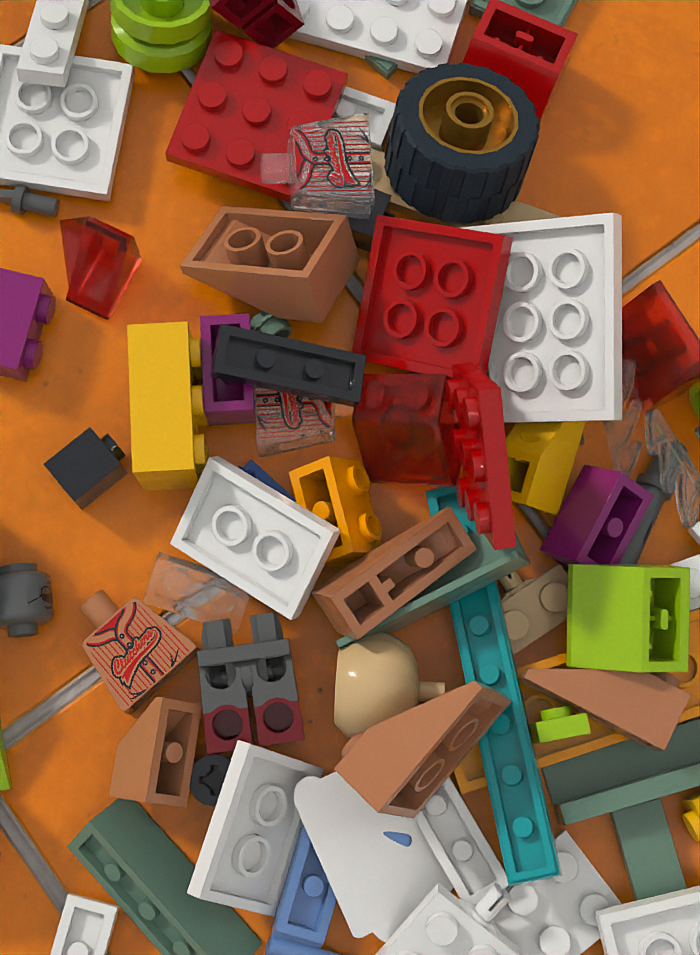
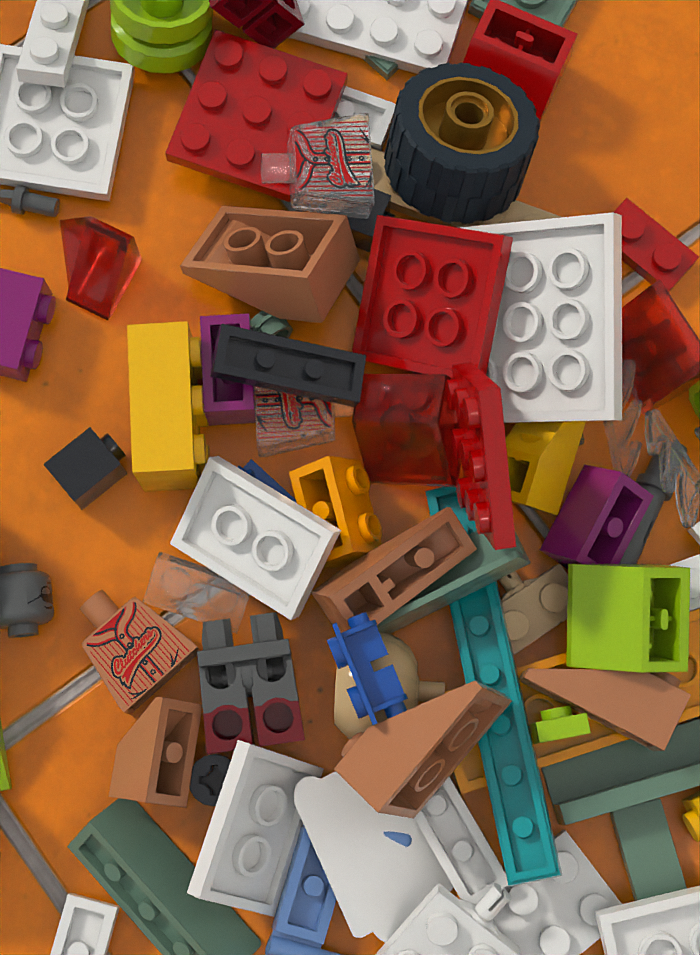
none -> blue hinge [327,612,408,725]
none -> red plate [614,197,699,296]

